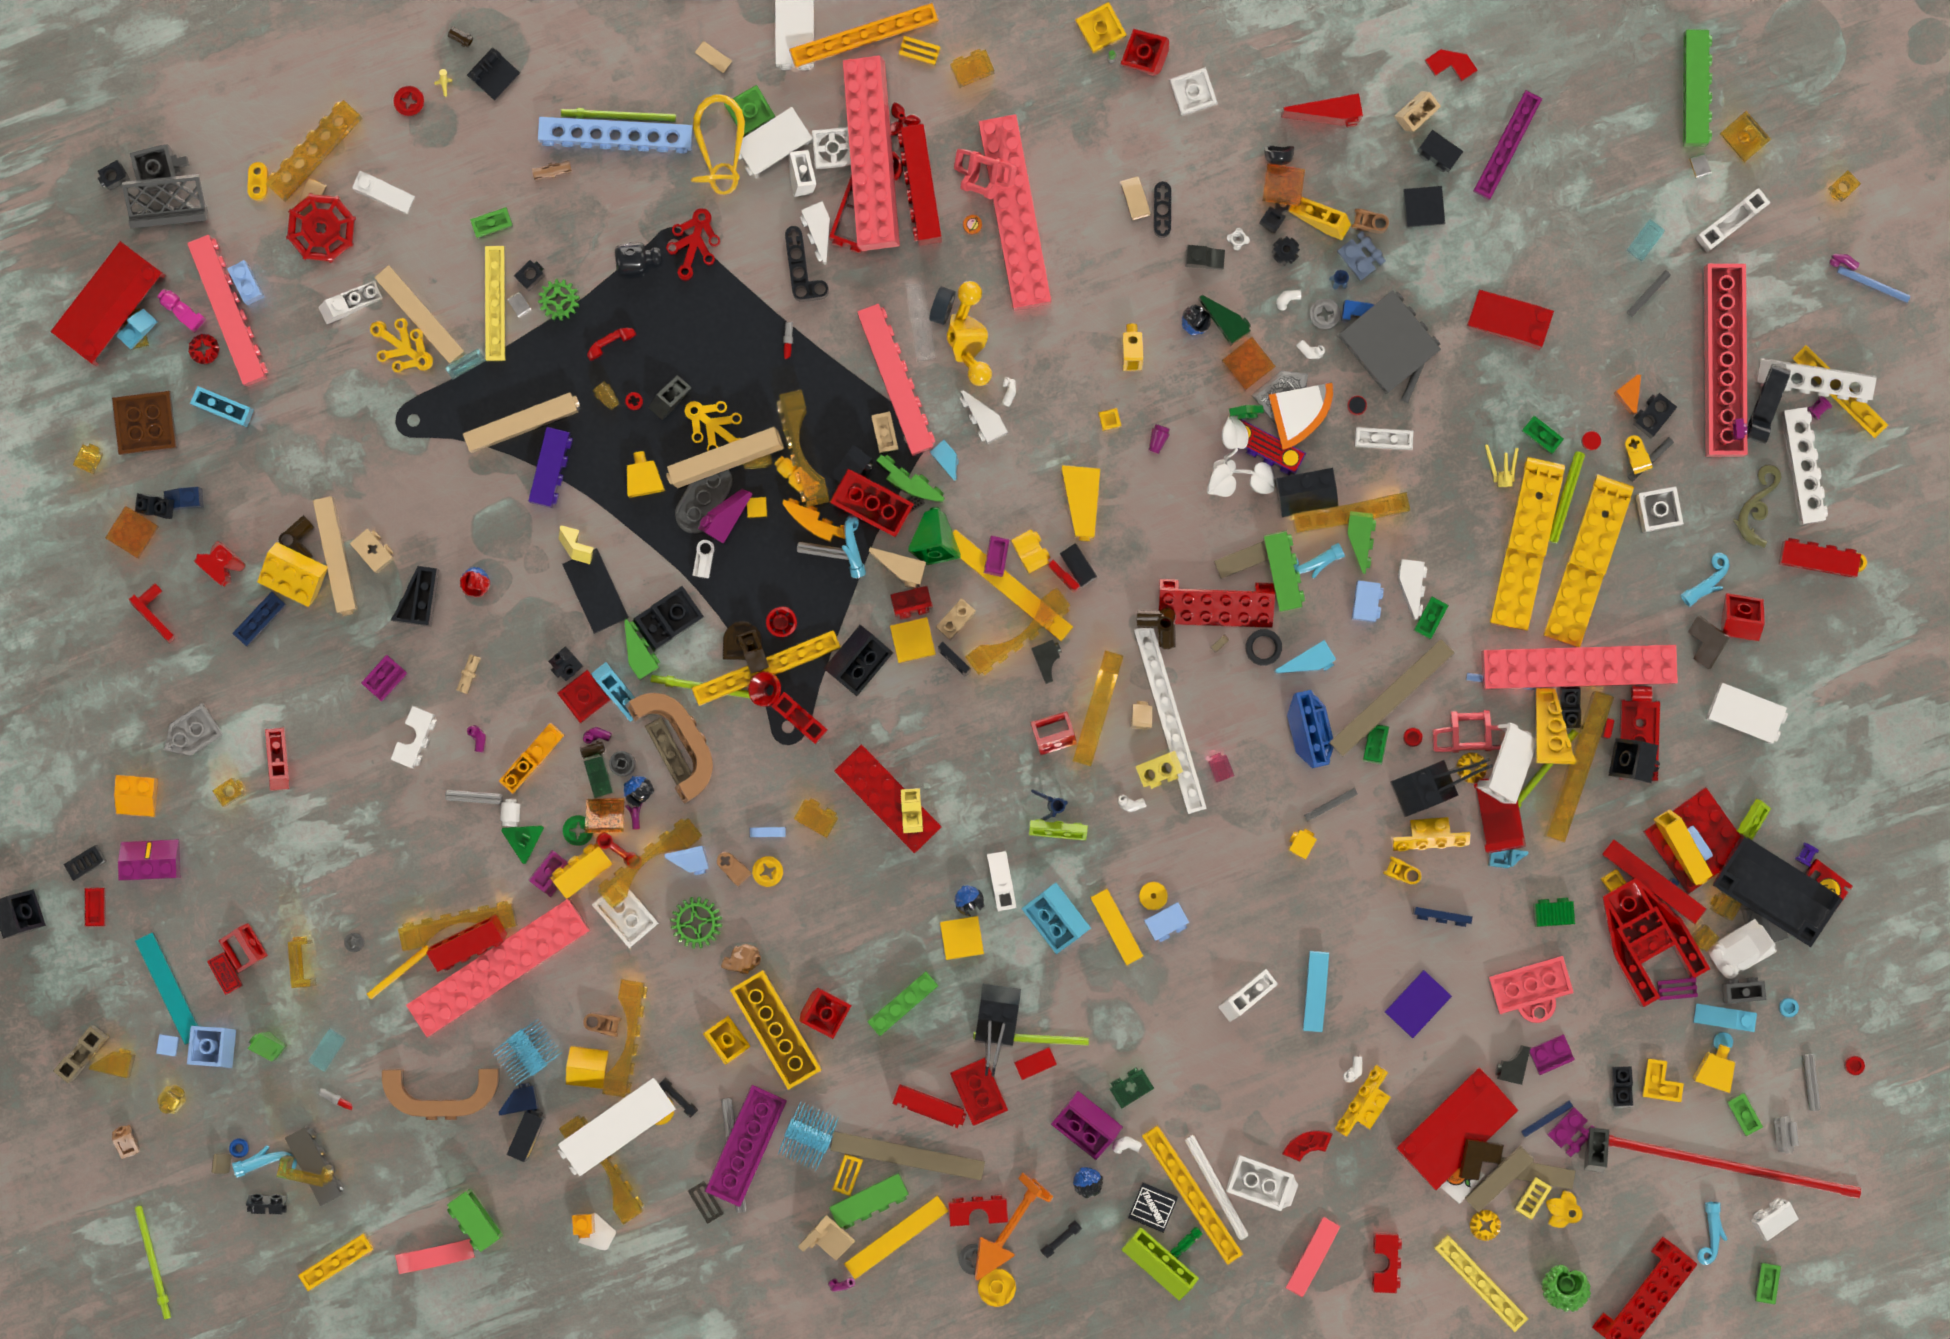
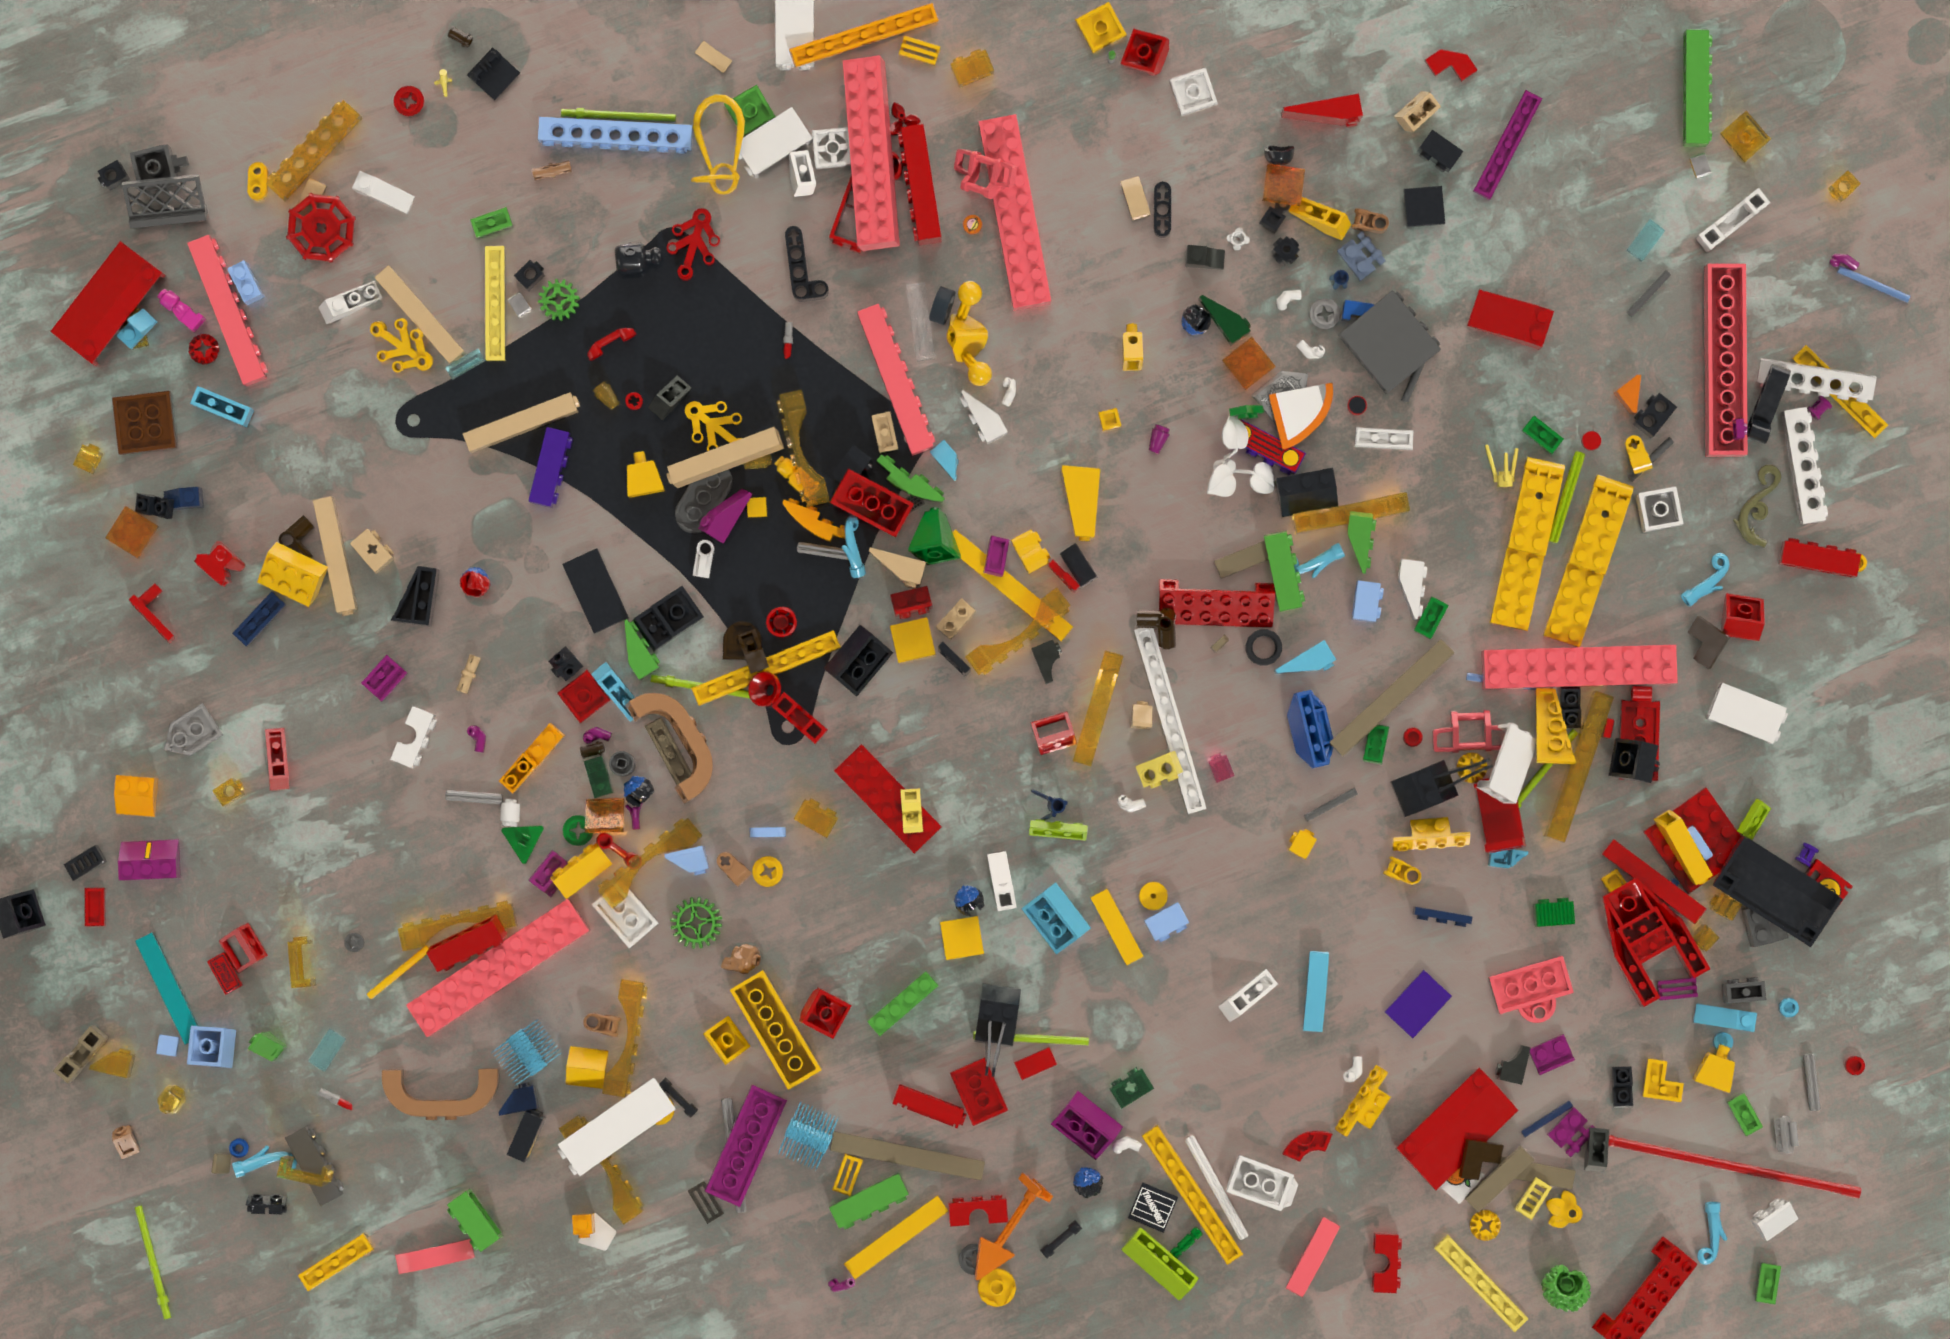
light yellow slope [559,525,593,564] -> none
tan bracket [798,1215,855,1260] -> none
white slope [800,201,830,265] -> none
white slope [1708,919,1777,979] -> none

